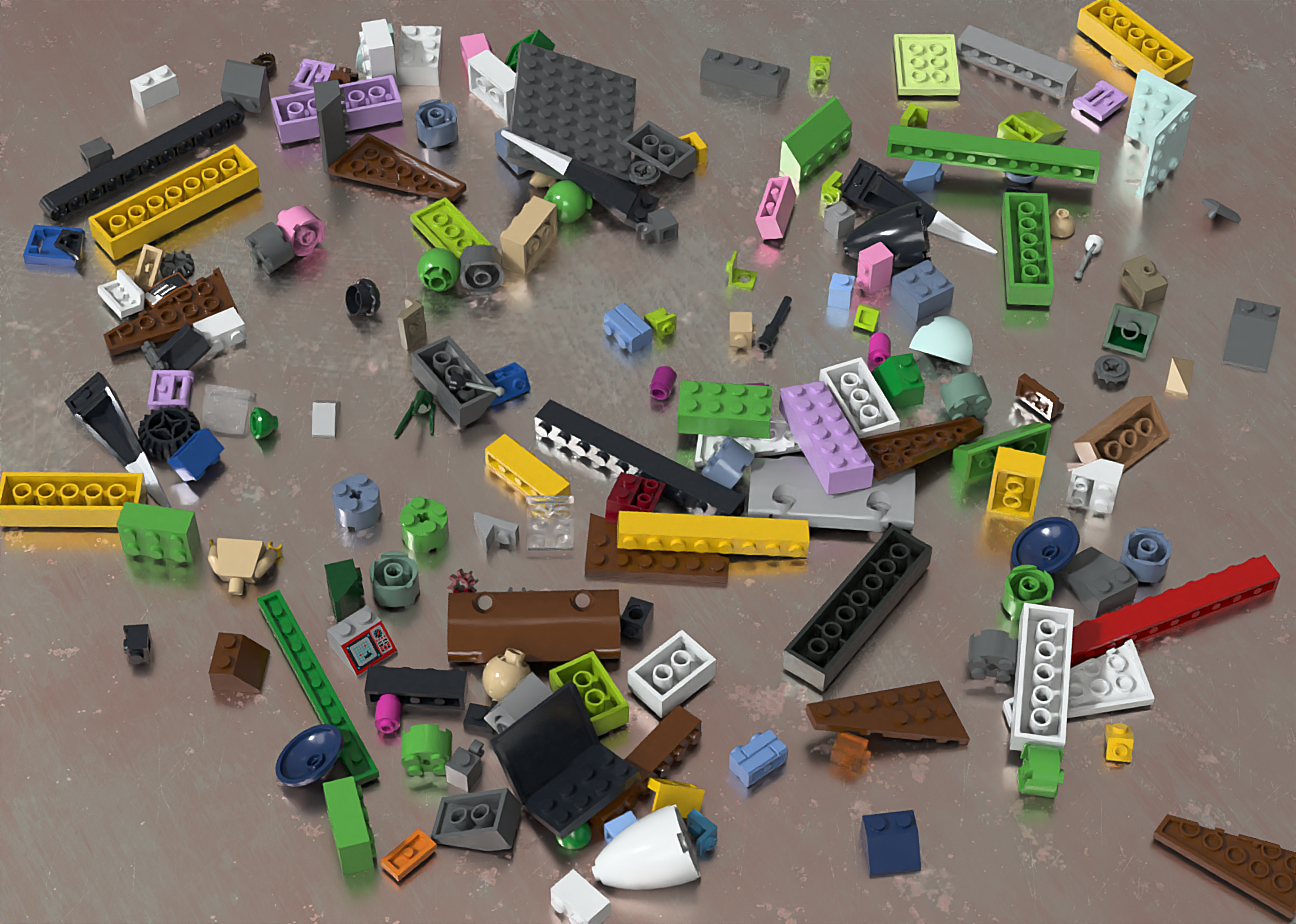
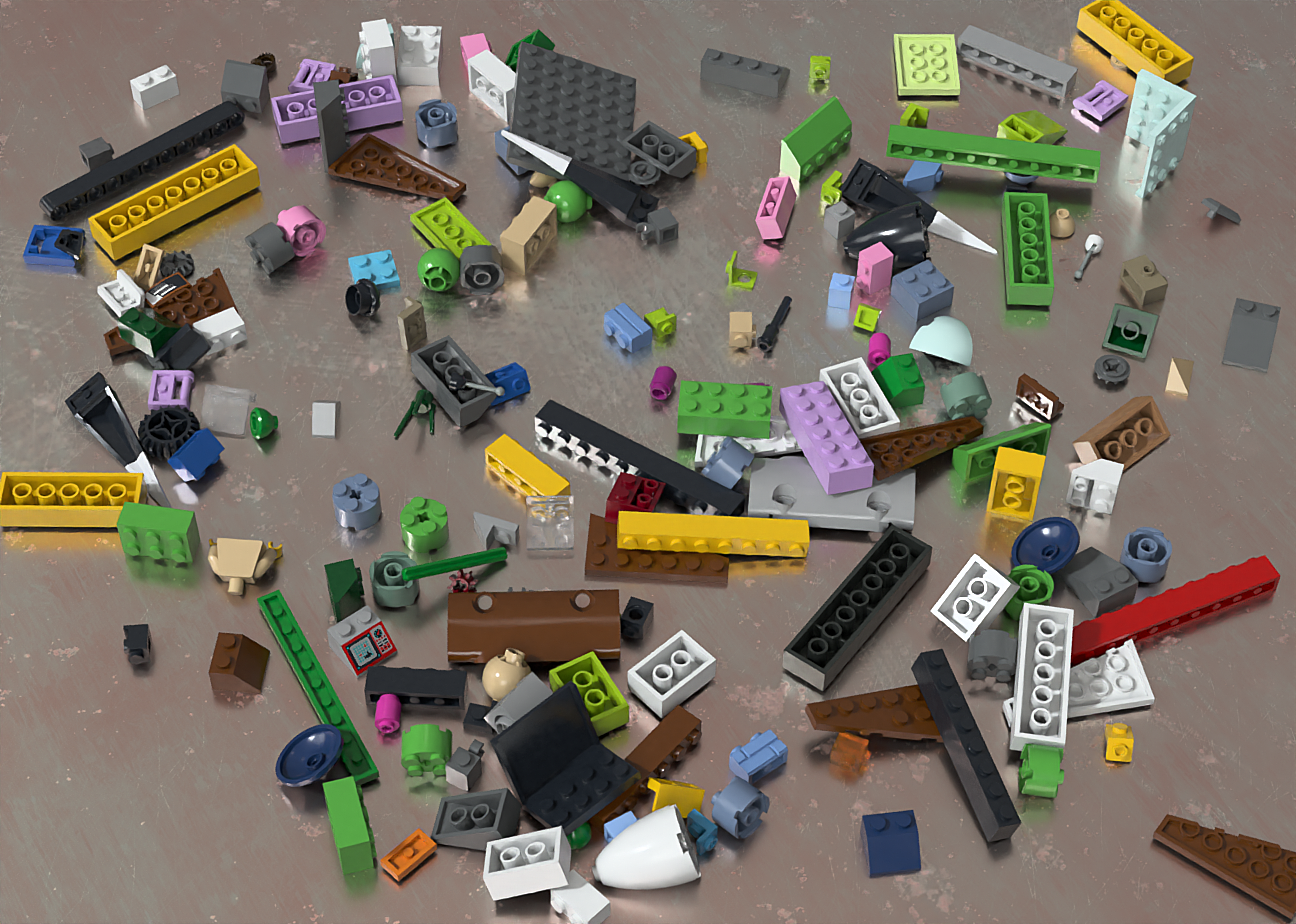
none -> dark green slope [117,307,182,358]
none -> medium azure plate [348,250,400,290]
none -> green axle [401,547,508,582]
none -> white brick [483,826,571,901]
none -> sand blue brick [711,776,770,839]
none -> black brick [911,649,1022,842]
none -> white brick [931,554,1020,642]

